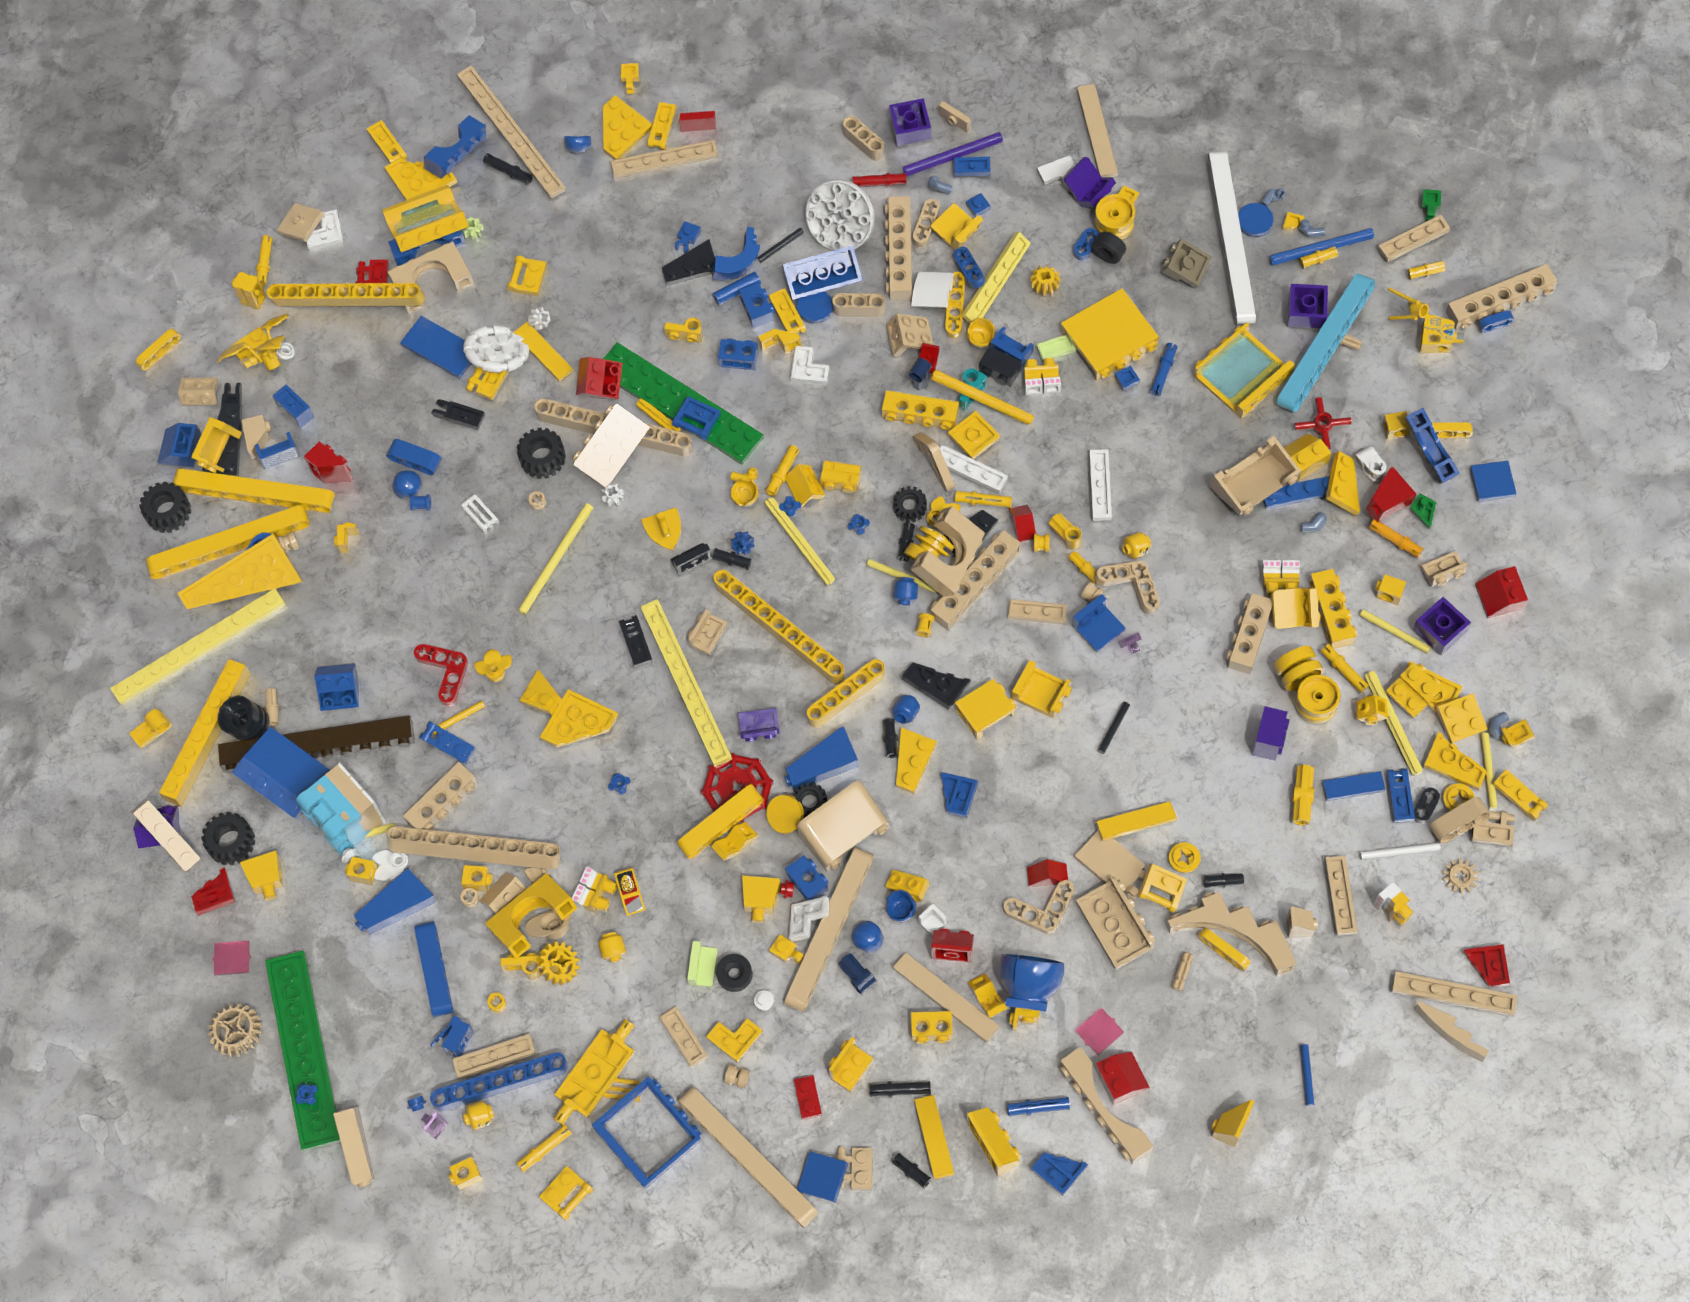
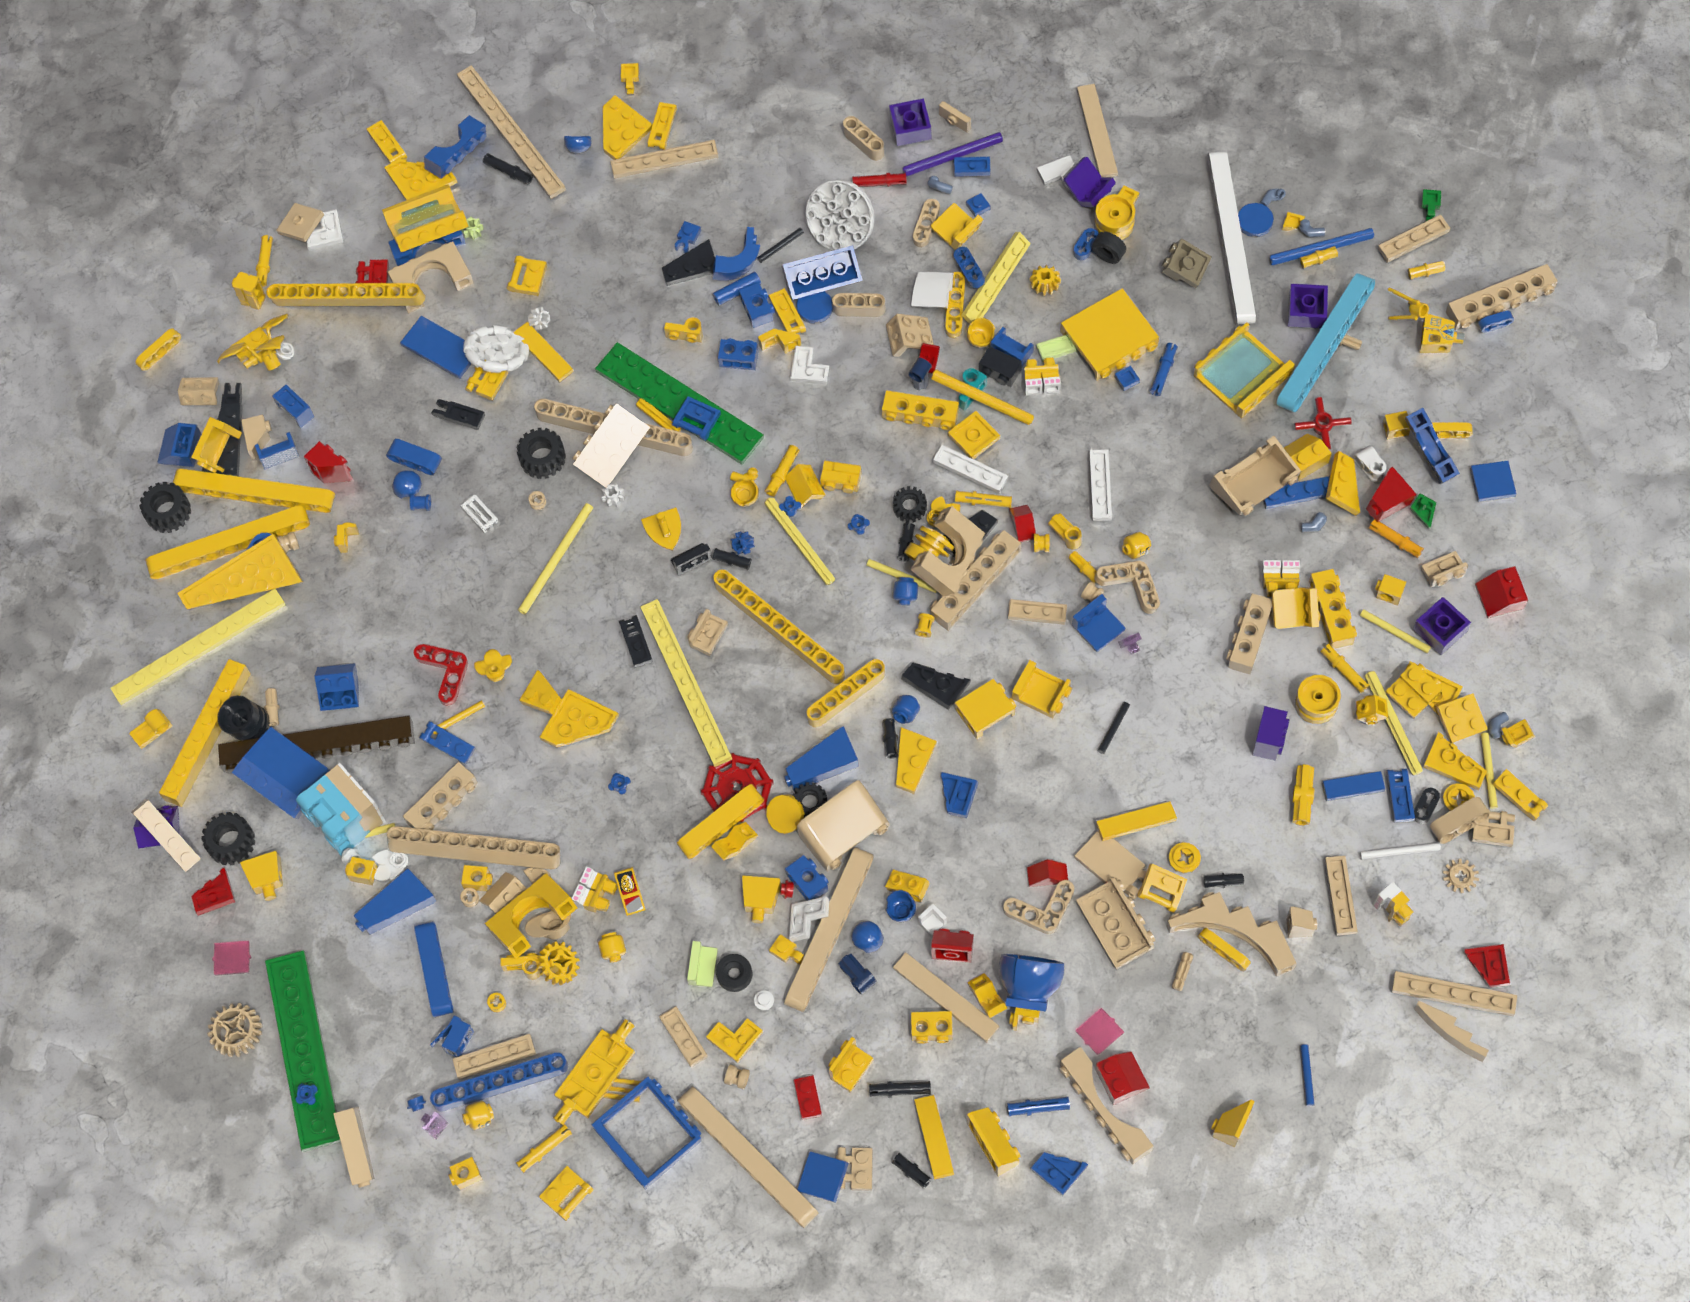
red slope [576,357,622,399] -> none
panel [679,111,716,132] -> none
dark purple bracket [738,707,780,742] -> none
tan brick [885,196,912,300] -> none
tan beam [913,432,955,492] -> none
yellow wheel [1273,646,1324,691] -> none

